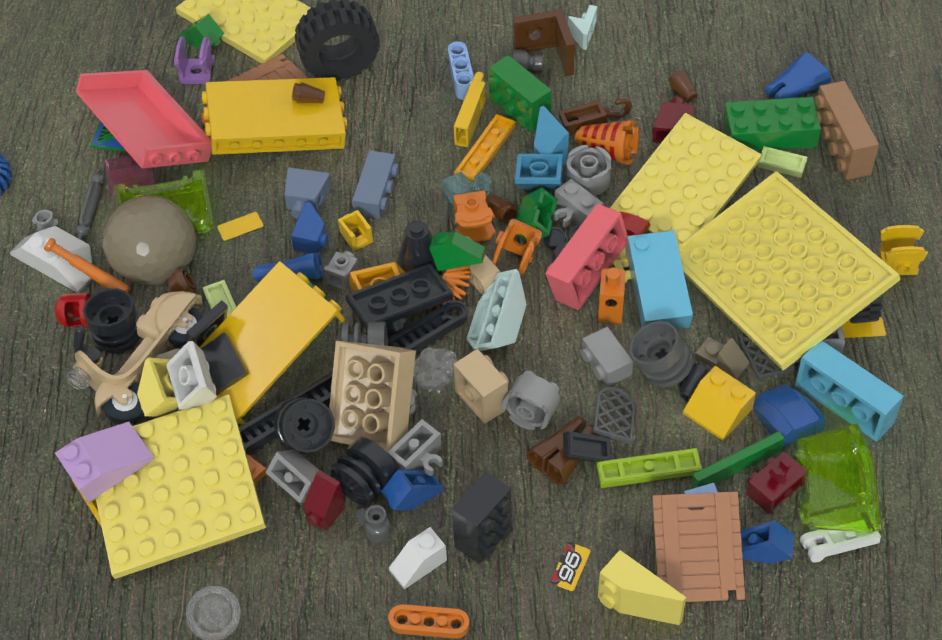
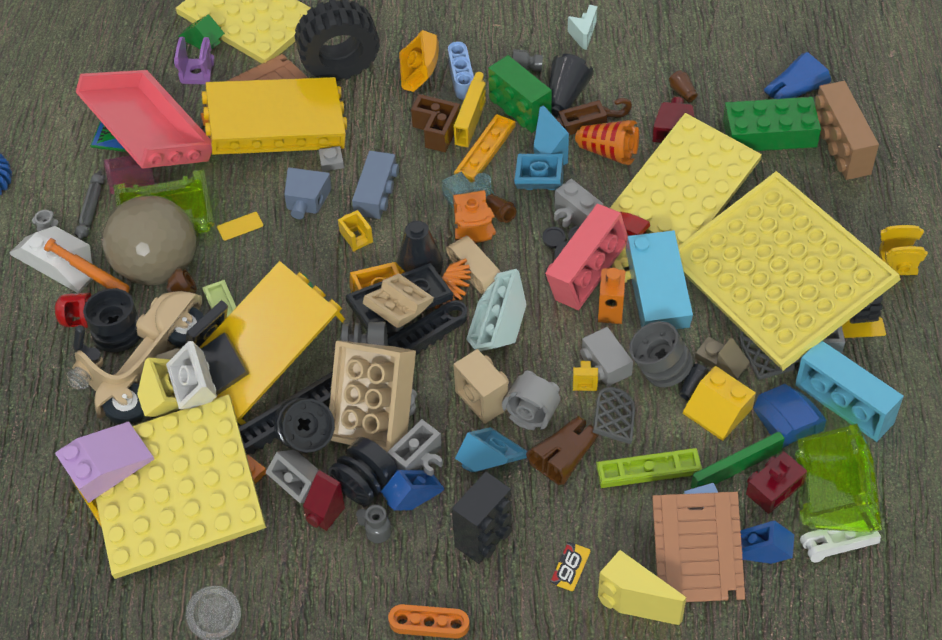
blue piece [253,253,323,282] -> none
blue slope [291,202,329,253] -> none
reddish brown cone [292,82,325,104] -> none
light grey brick [324,251,359,290] -> none
white slope [389,527,447,589] -> none
clear plate [413,348,458,393] -> none
green slope [429,231,486,271] -> none
orange piece [493,219,542,275] -> none
reddish brown bracket [513,9,575,76] -> none
green brick [517,188,558,242] -> none
black tile [563,431,611,463] -> none
light grey brick [566,145,611,196] -> none
yellowish green tile [758,146,807,178] -> none
none -> light grey plate [319,146,344,172]
none -> tan slope [363,274,434,328]
none -> light orange slope [399,30,439,92]
none -> reddish brown brick [411,94,460,153]
none -> dark azure slope [455,427,527,472]
none -> black cone [548,53,594,116]
none -> yellow tile [573,361,598,391]

